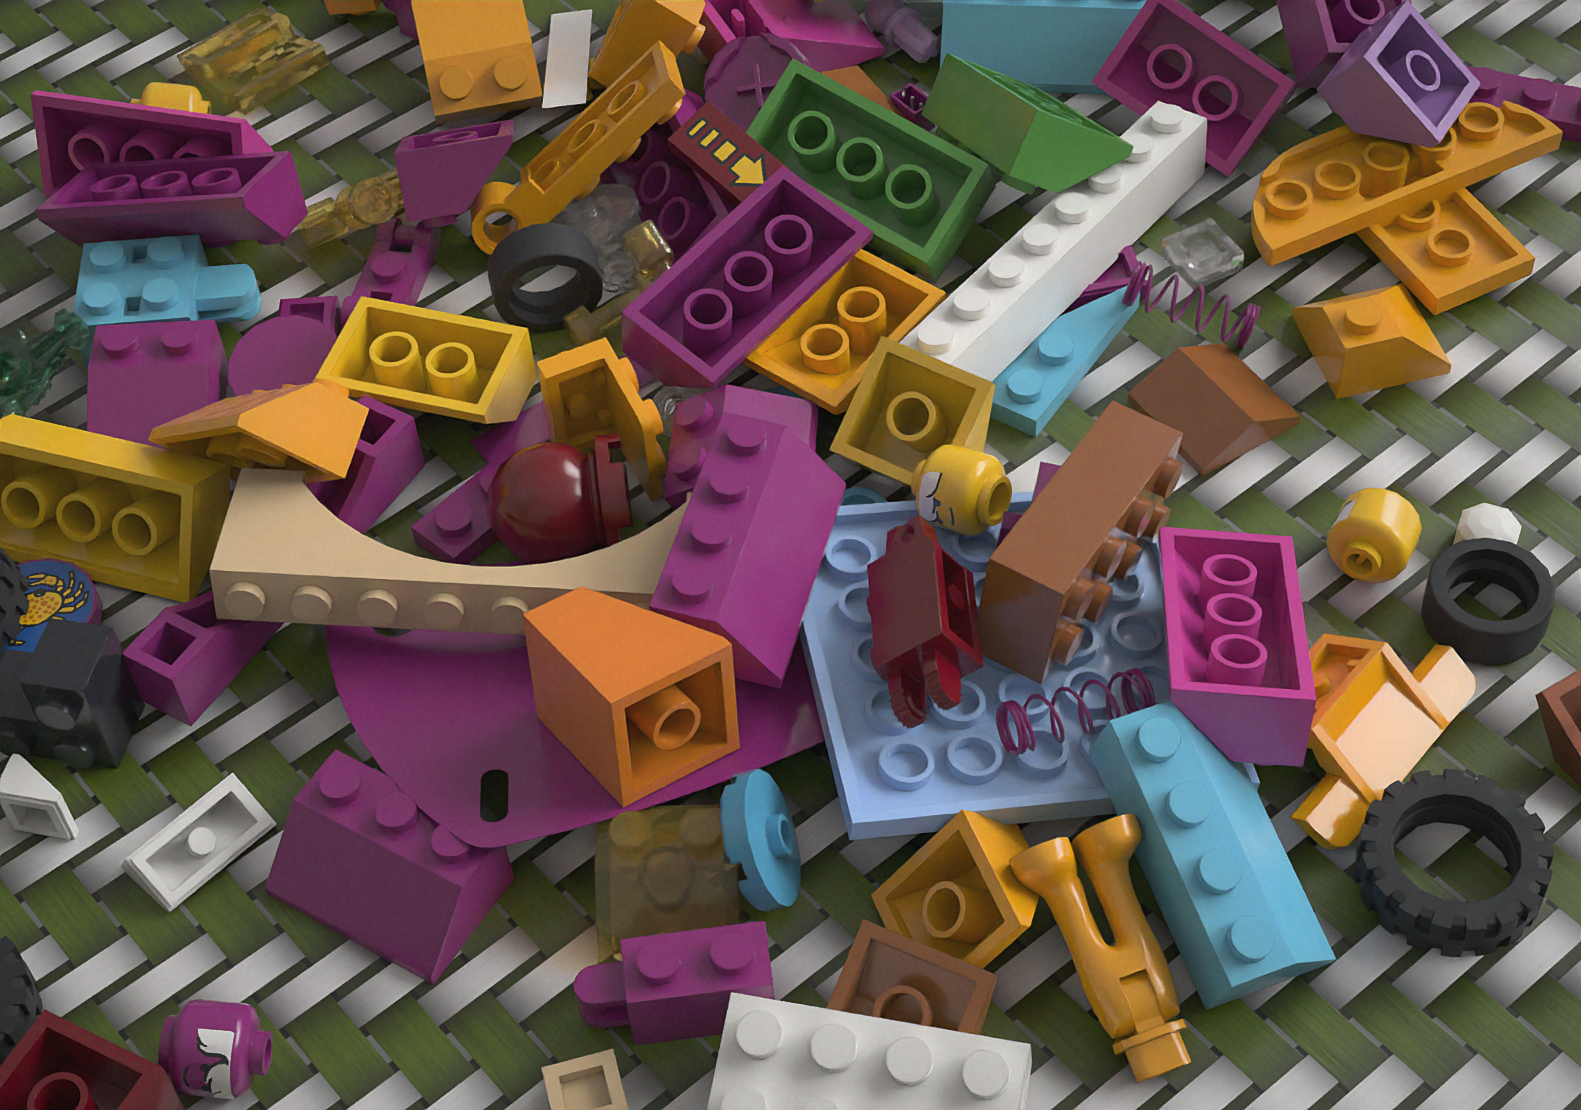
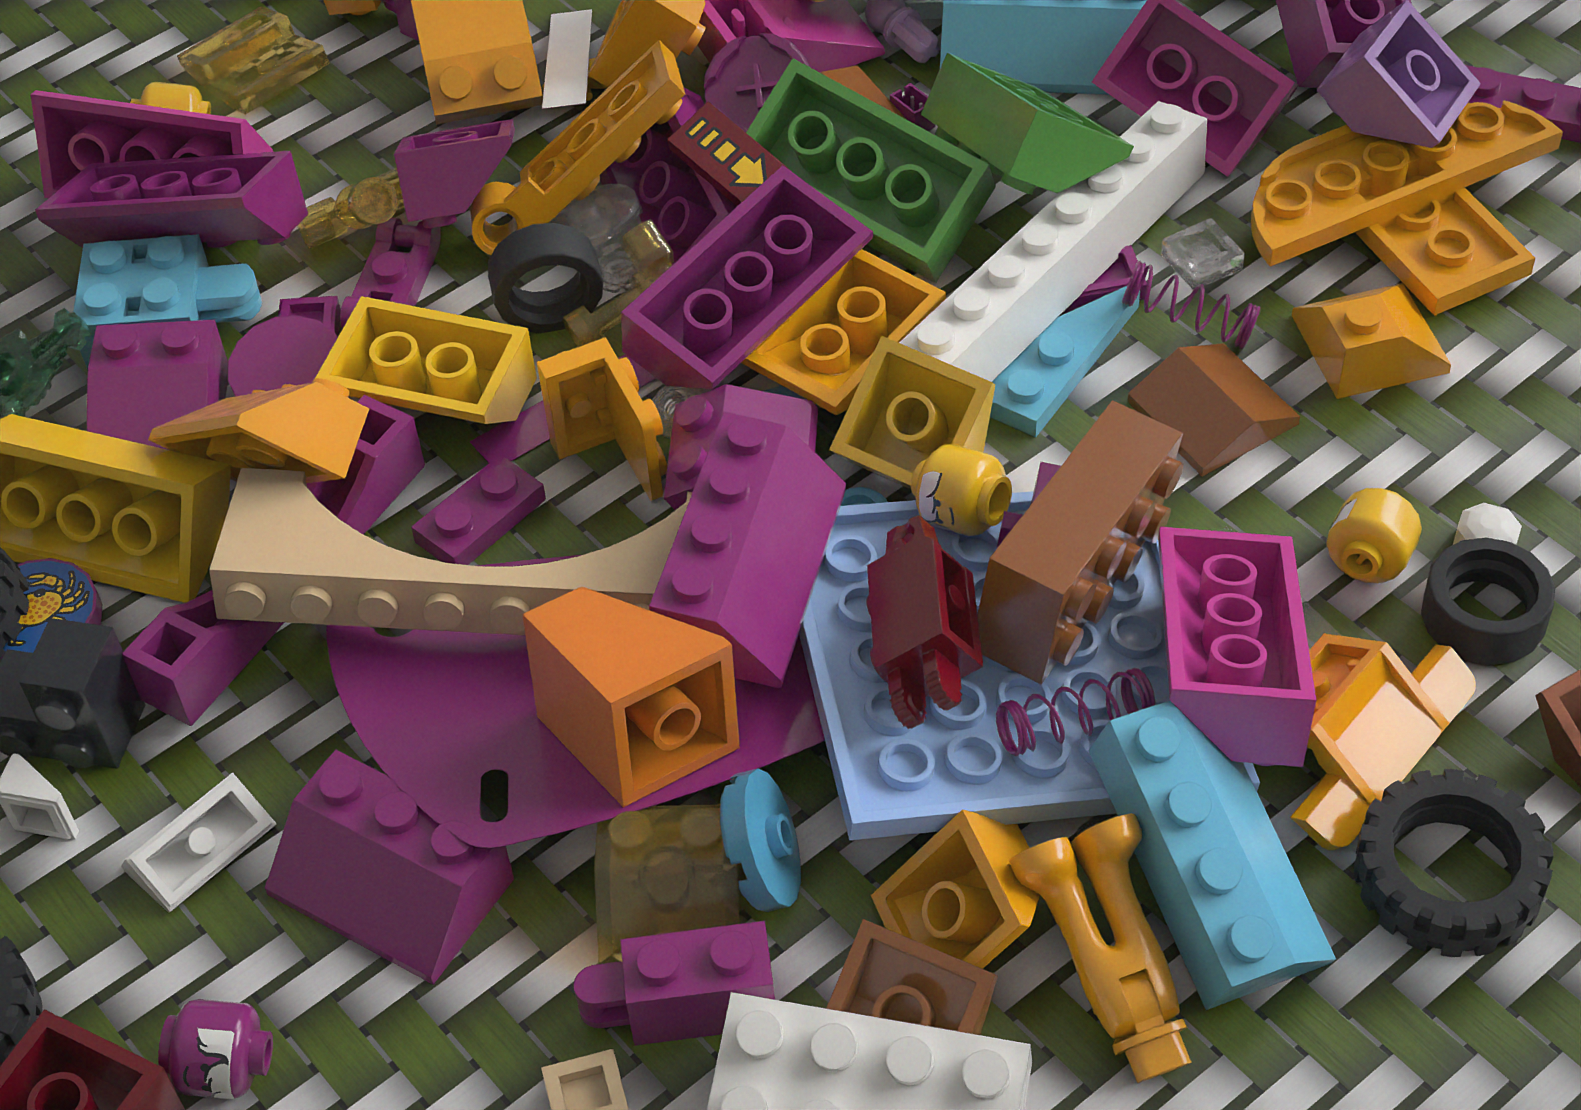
dark red tile [486,432,634,565] -> none

